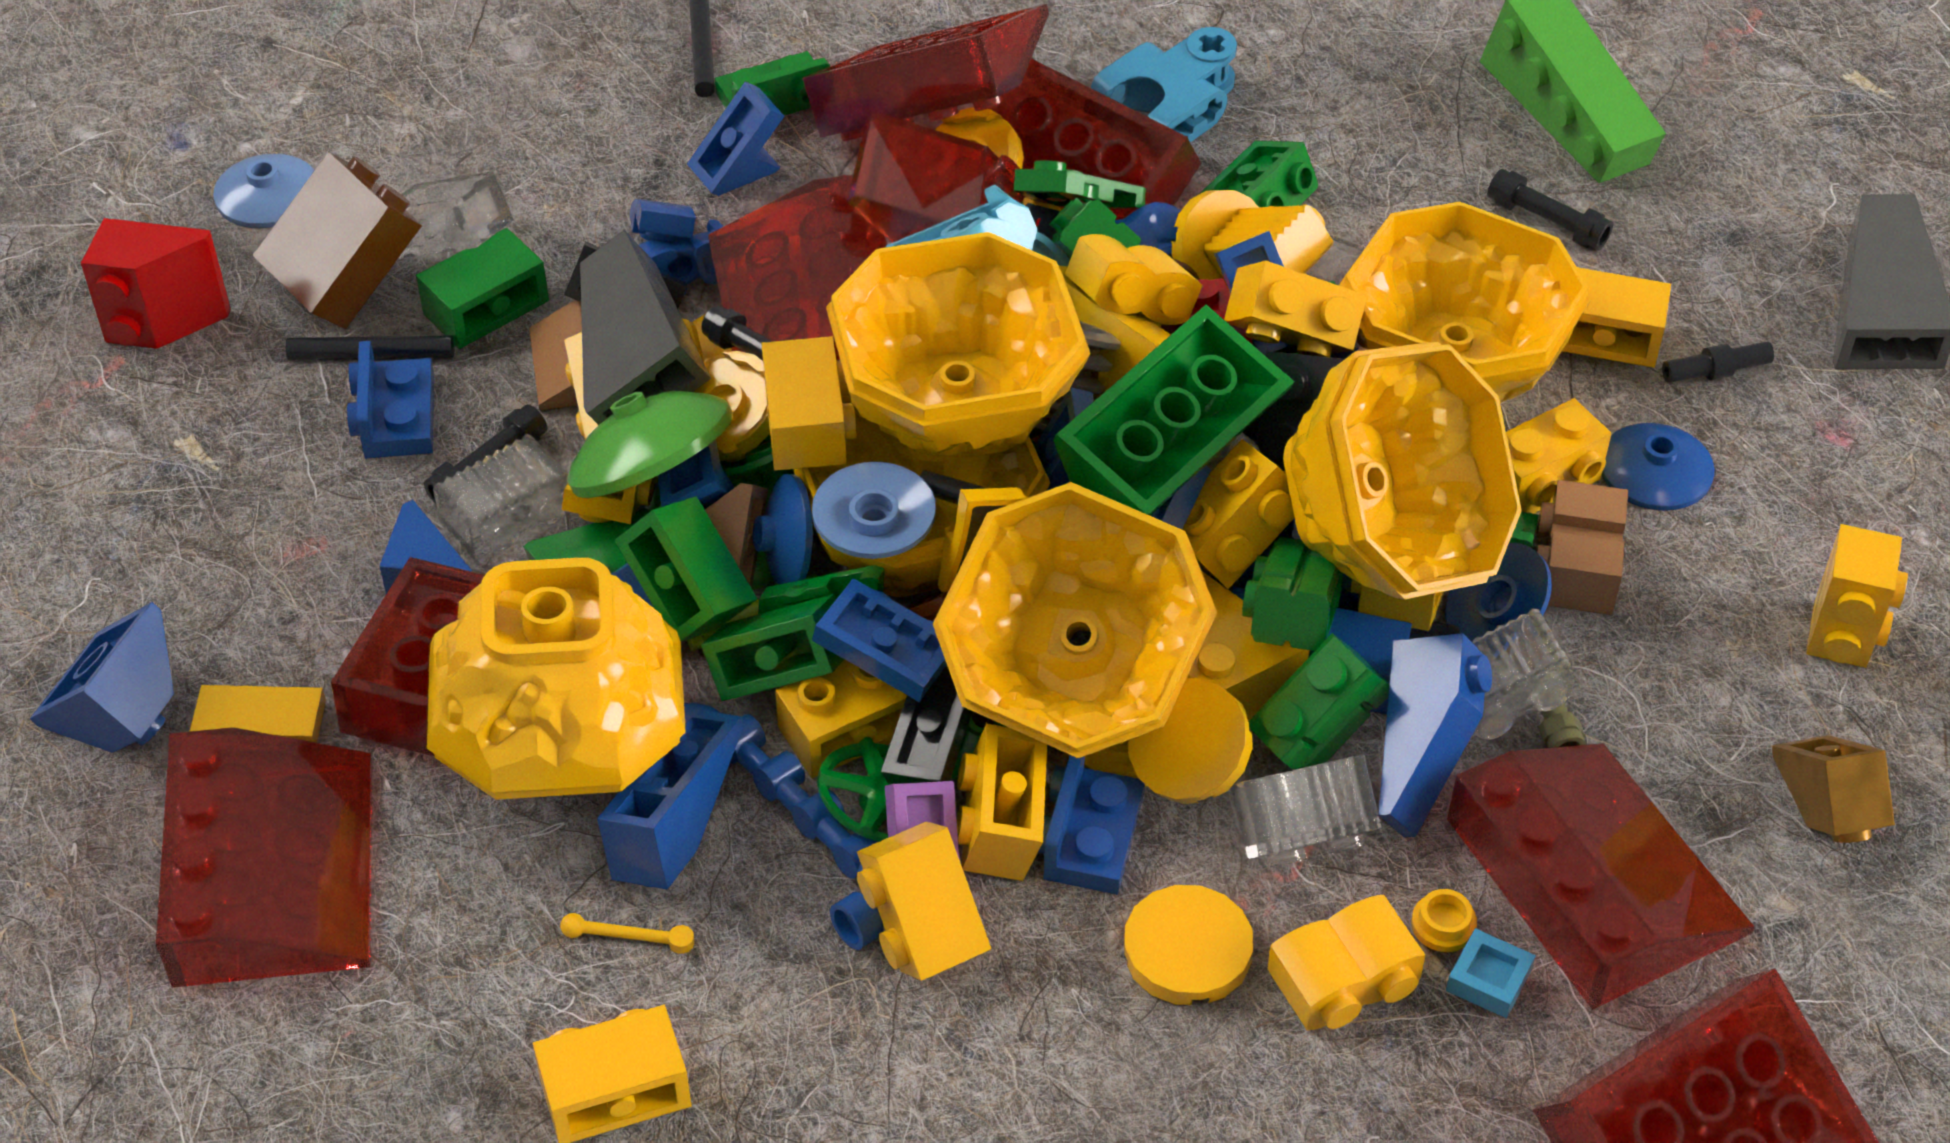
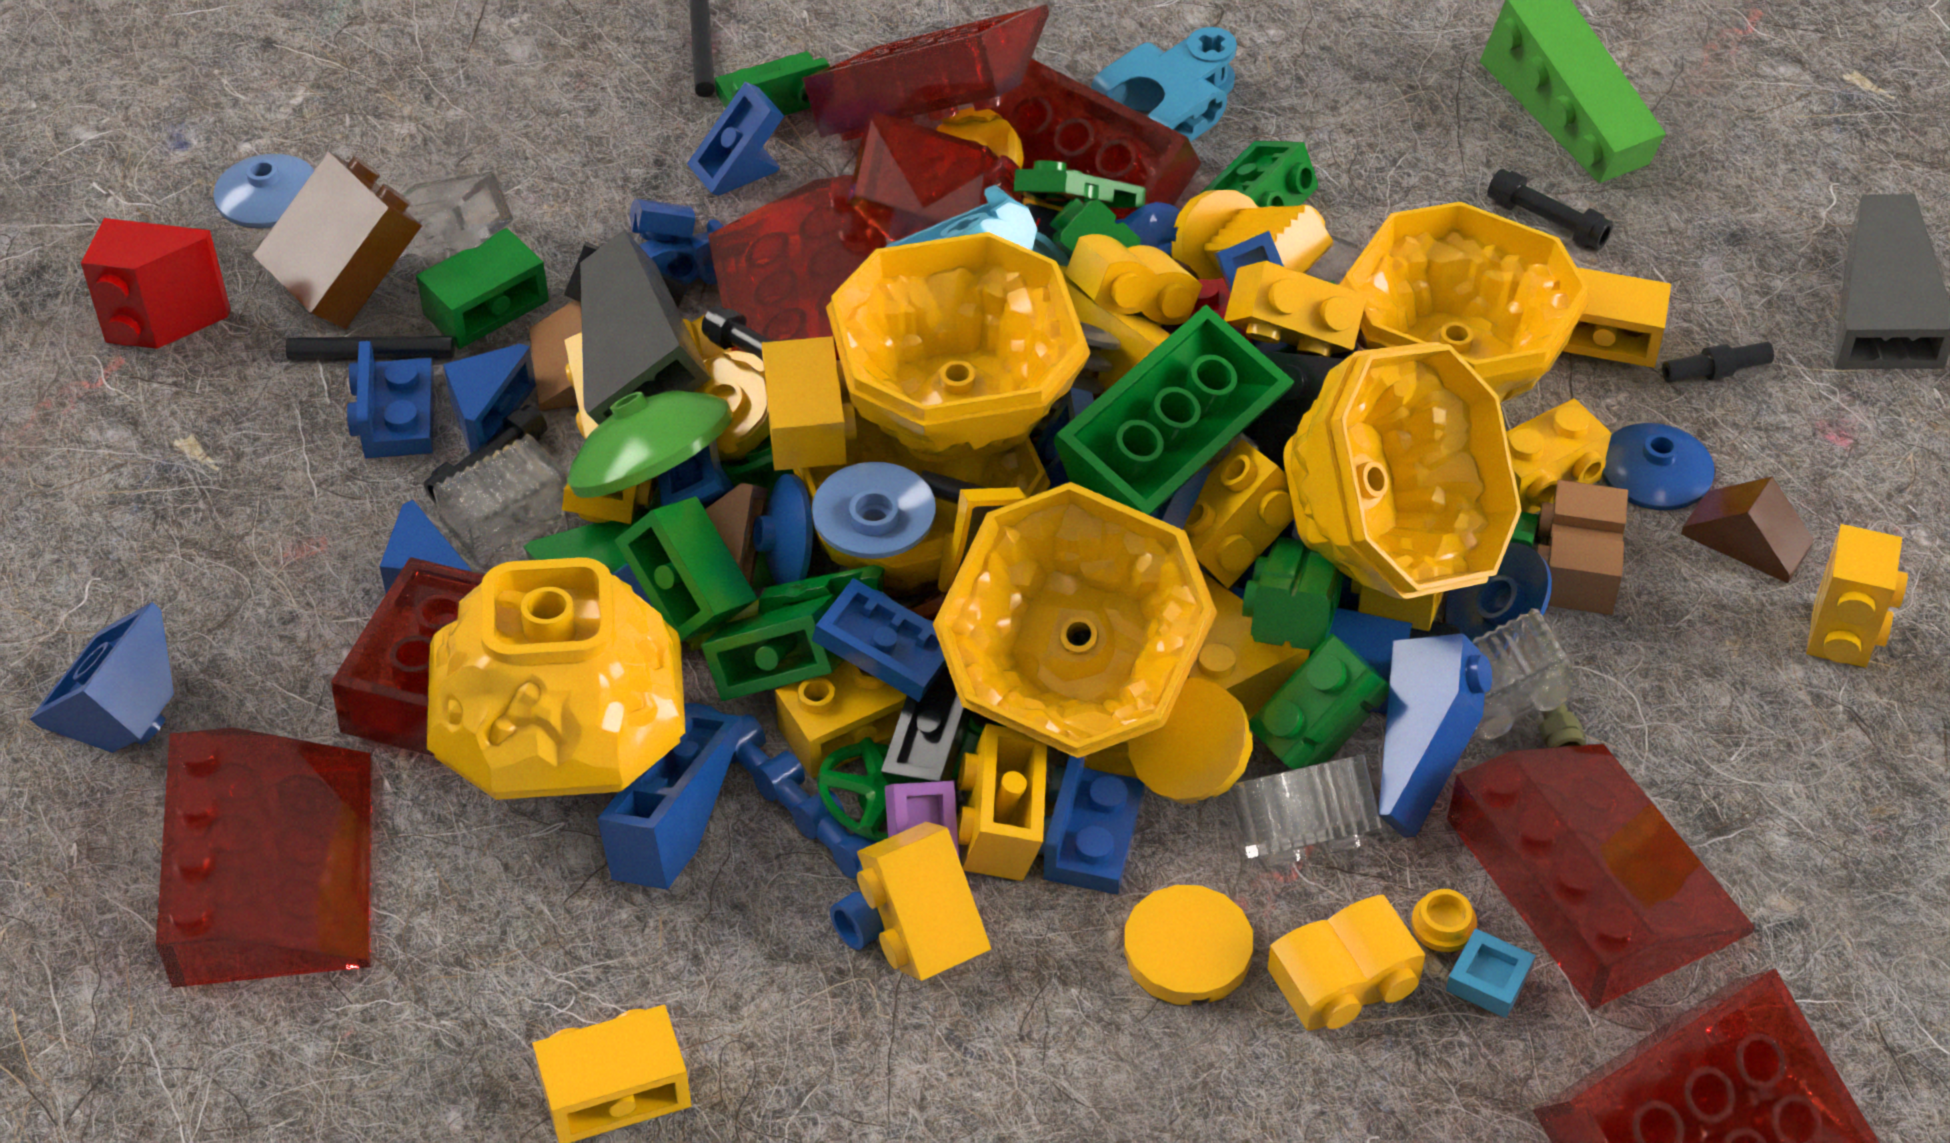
yellow tile [189,685,326,749] -> none
yellow hinge [560,913,694,954] -> none
pearl gold slope [1772,735,1895,843] -> none
none -> blue slope [443,344,536,454]
none -> reddish brown slope [1681,476,1814,583]

